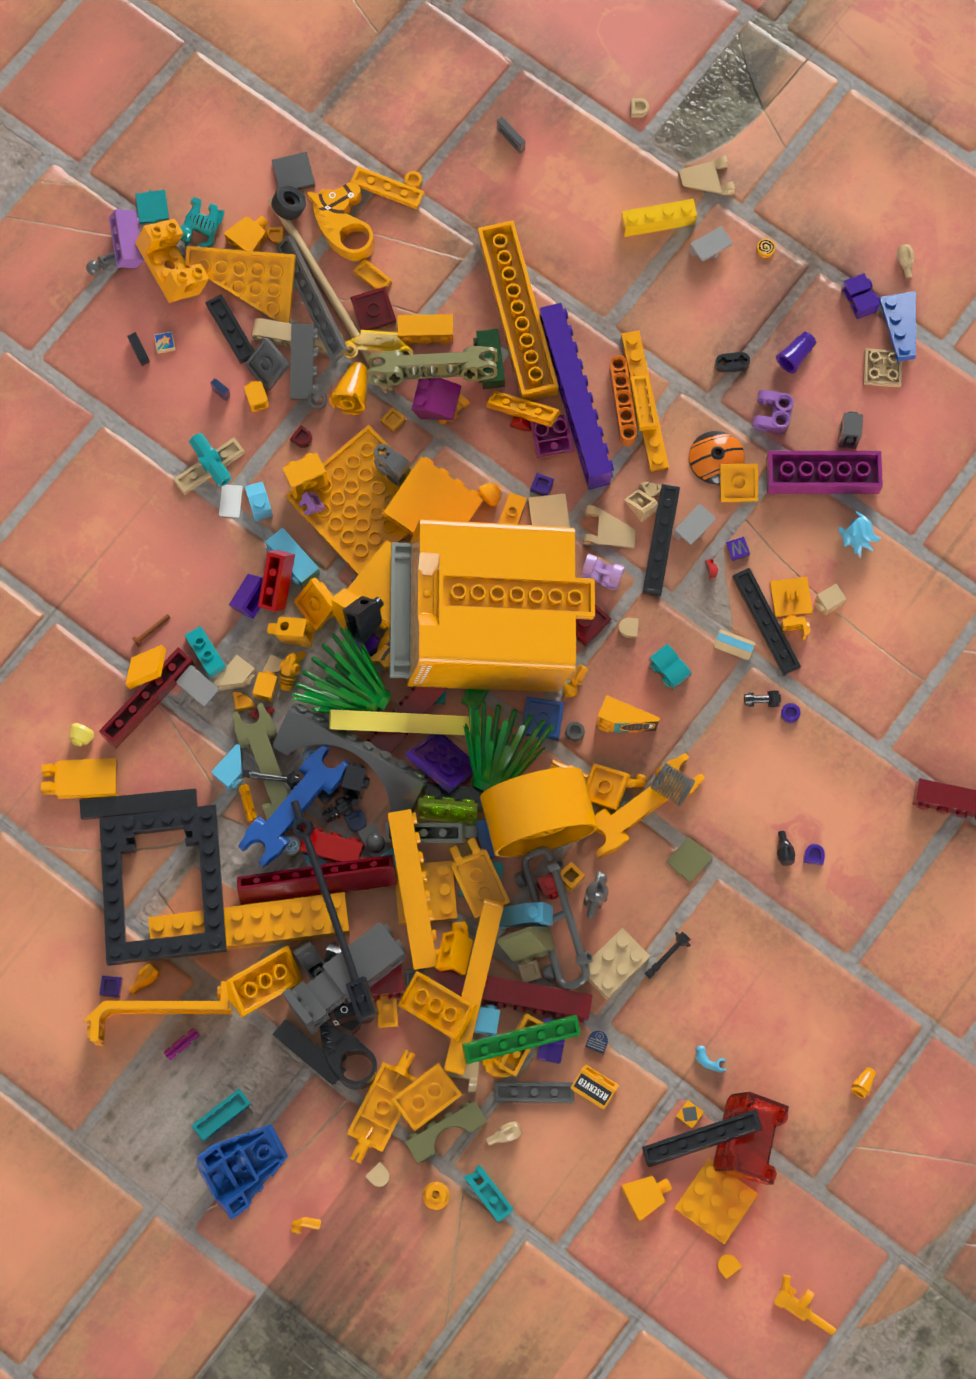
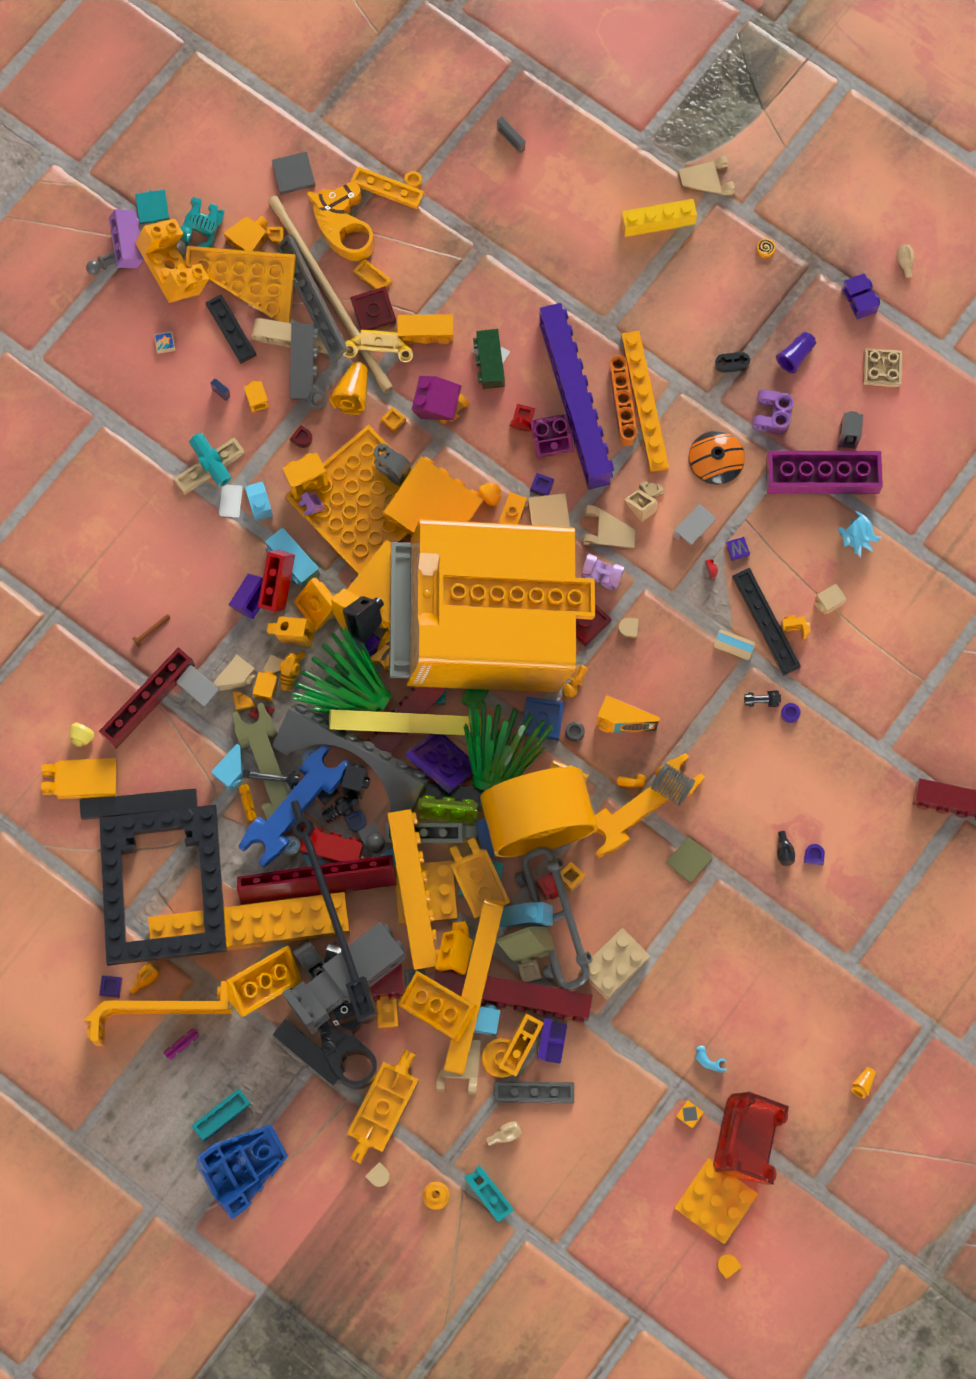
light orange tile [125,645,166,689] -> none
black beam [127,332,150,366] -> none
teal plate [185,626,226,677] -> none
dark grey tile [245,338,291,391] -> none
black tyre [271,185,306,220] -> none
light orange arm [291,1217,321,1234] -> none
olive piece [367,346,498,386] -> none
light orange tile [390,1062,463,1132] -> none
olive arch [406,1100,487,1164] -> none
green tile [462,1015,581,1064] -> none
light orange brick [478,220,558,401] -> none
light orange tile [486,390,560,427] -> none
panel [571,1064,619,1109] -> none
dark grey animal [584,871,608,919] -> none
dark blue tile [585,1031,608,1054] -> none
light orange tile [586,763,630,811] -> none
light orange torso [621,1176,672,1222] -> none
light orange plate [630,374,658,431] -> none
tan tile [631,98,649,118] -> none
black tile [642,484,680,596] -> none
black tile [642,1109,763,1167] -> none
black piece [644,931,691,979] -> none
teal brick [649,644,692,690] -> none
light grey panel [689,226,732,262] -> none
light orange tile [720,463,758,502] -> none
light orange piece [770,577,813,617] -> none
light orange piece [774,1275,836,1335] -> none
wing [880,291,916,362] -> none

